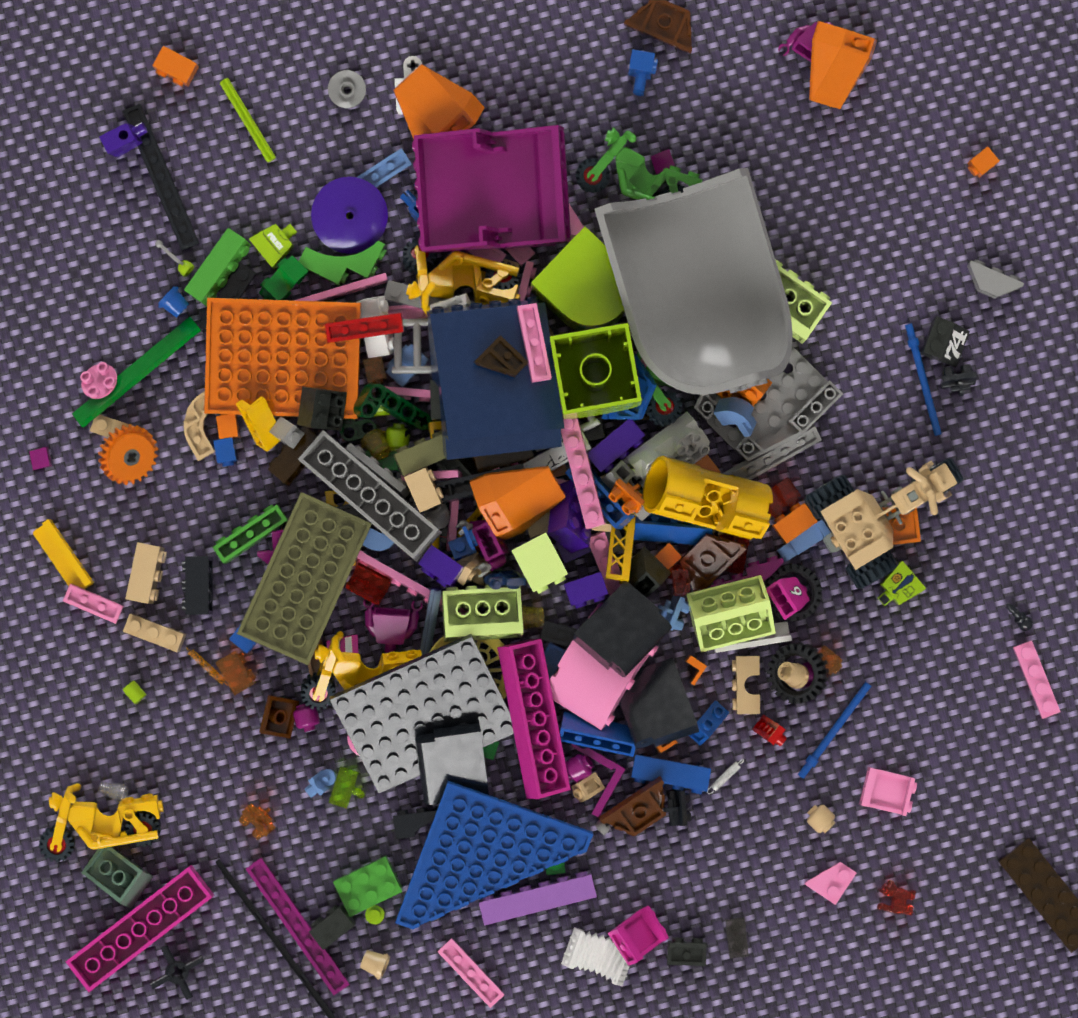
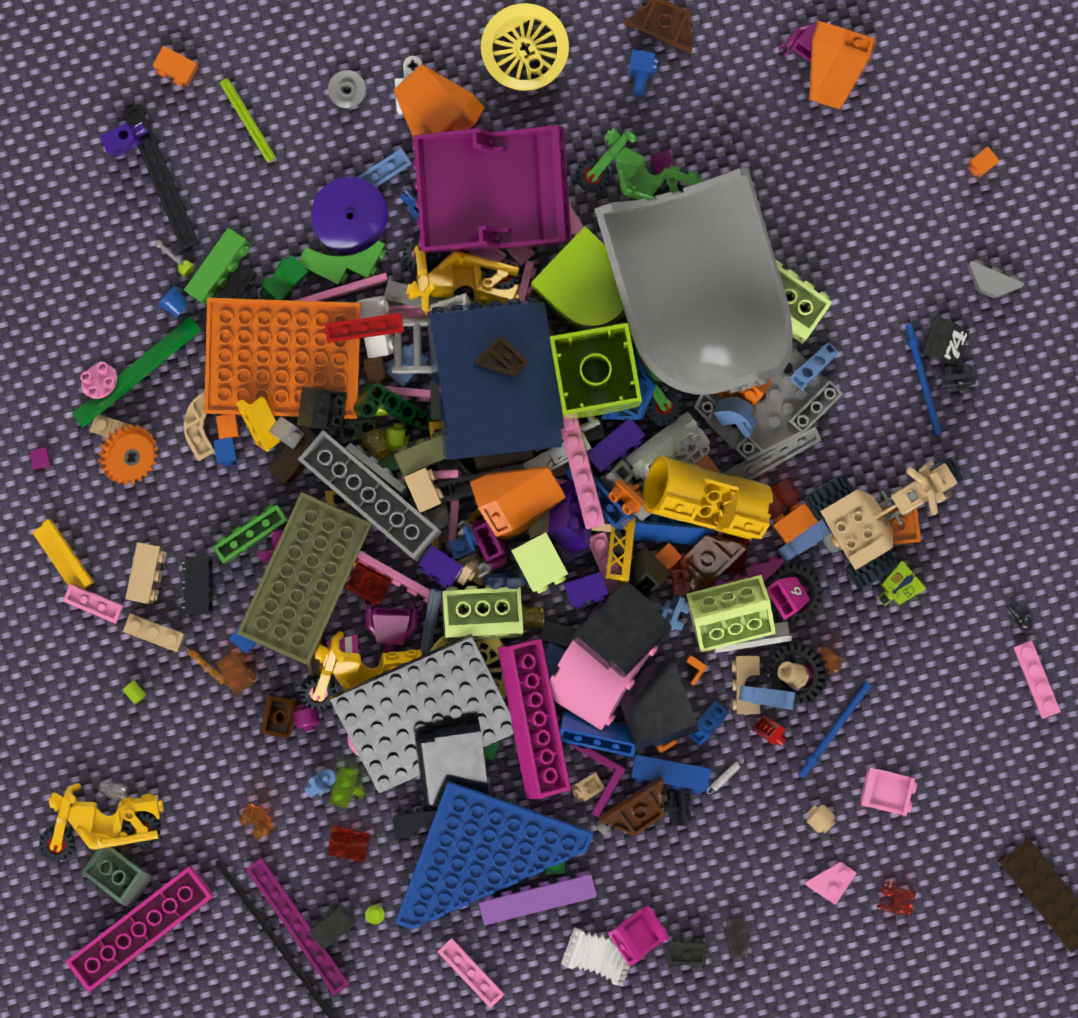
black bar [149,945,204,1000] -> none
lime torso [249,224,297,269] -> none
bright green brick [333,855,403,917] -> none
tan piece [360,950,390,979] -> none
medium blue brick [363,528,395,551] -> none
bright pink plate [517,303,552,383] -> none
magenta head [566,754,594,782] -> none
none -> clear red panel [327,826,371,862]
none -> light yellow piece [481,3,569,91]
none -> medium blue leg [739,686,796,710]
none -> medium blue leg [790,342,839,391]

